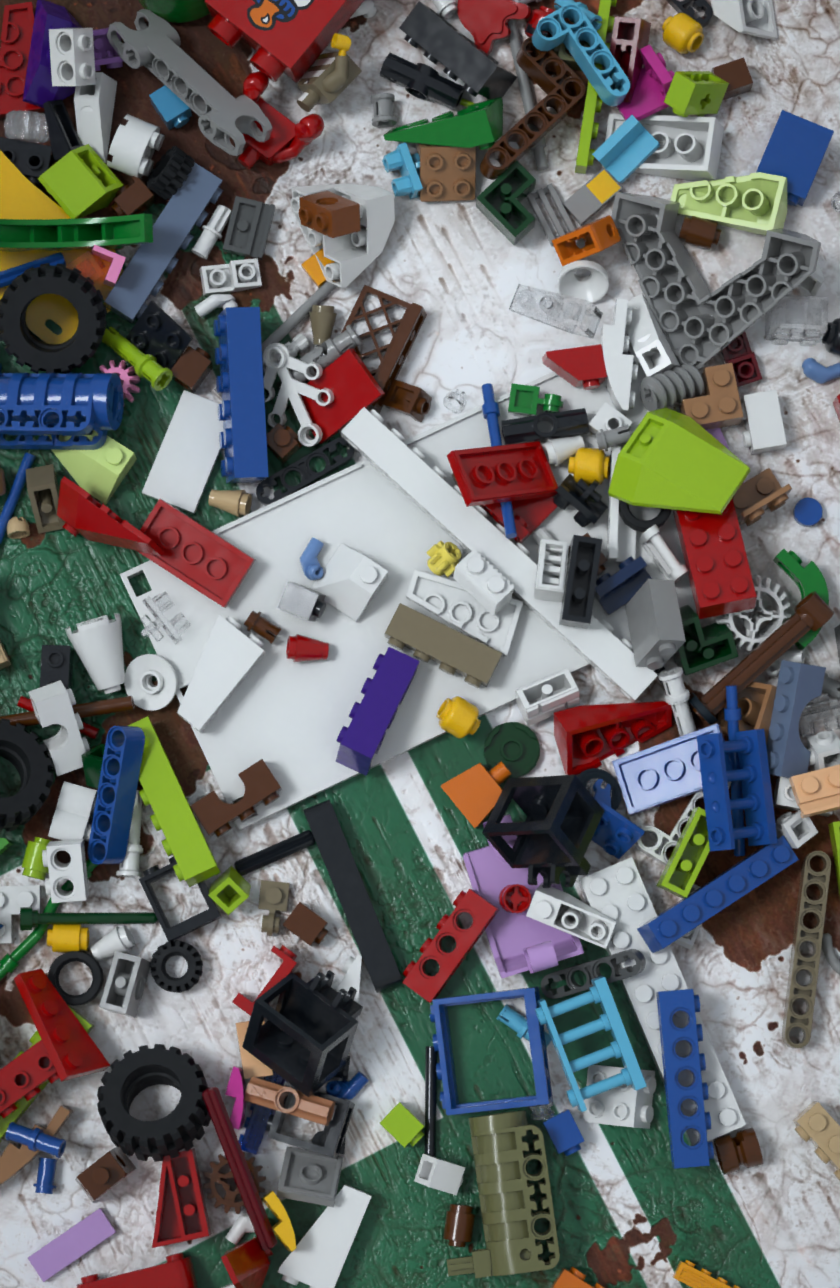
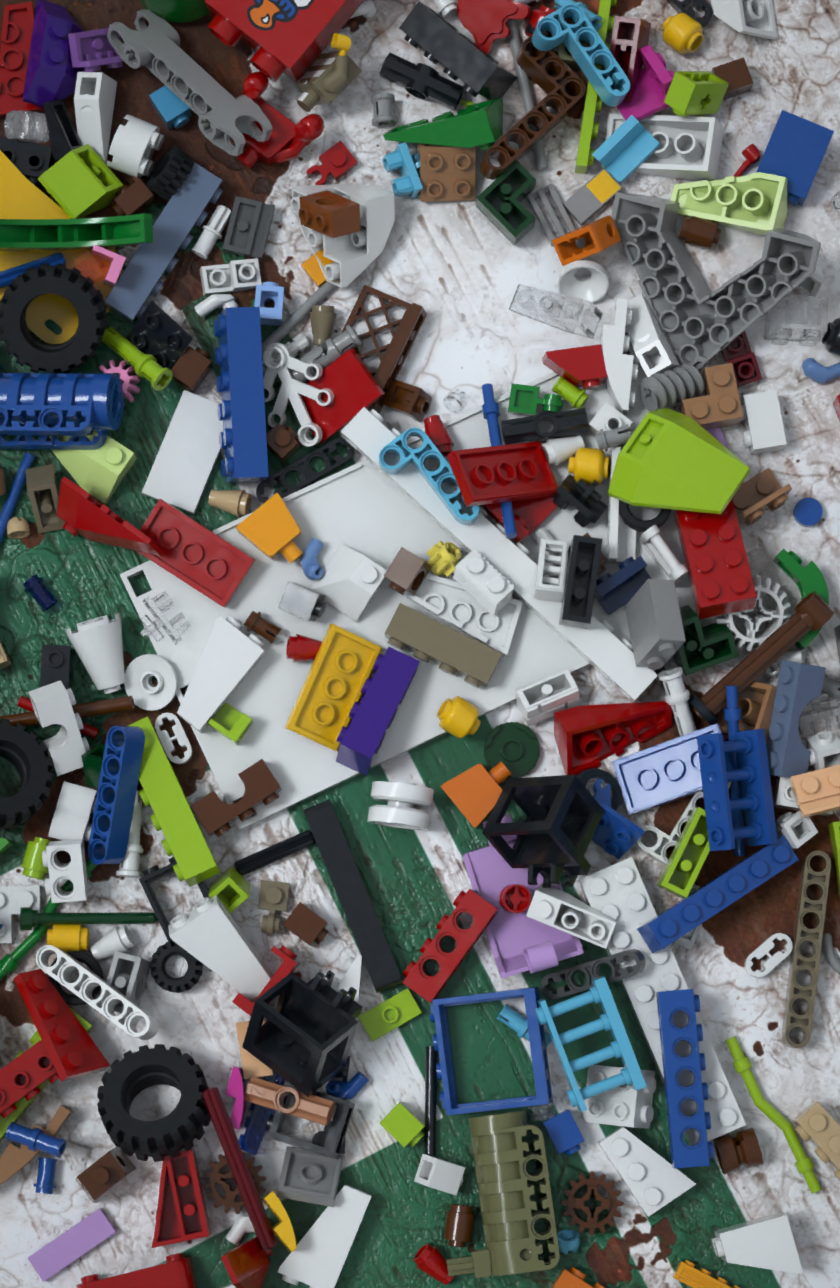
white brick [49,28,96,86] -> none
none -> clear blue pin [23,574,58,612]
none -> white beam [36,945,158,1040]
none -> white beam [155,713,193,765]
none -> white slope [168,895,273,1000]
none -> lime panel [208,703,253,745]
none -> light orange torso [236,493,303,564]
none -> light blue brick [254,282,284,326]
none -> yellow tile [285,624,382,751]
none -> red plate [306,140,358,185]
none -> lime plate [358,988,422,1042]
none -> white wheel [367,781,434,830]
none -> medium azure beam [379,427,479,525]
none -> brick [384,547,432,596]
none -> red cone [413,1243,454,1285]
none -> red cone [423,415,454,457]
none -> lime pin [552,376,589,409]
none -> medium azure hinge [557,1229,580,1254]
none -> reddish brown gear [560,1171,624,1235]
none -> white wedge [598,1126,696,1217]
none -> white slope [711,1212,803,1274]
none -> lime bar [725,1036,822,1194]
none -> red hand [733,144,760,177]
none -> white beam [744,933,793,978]

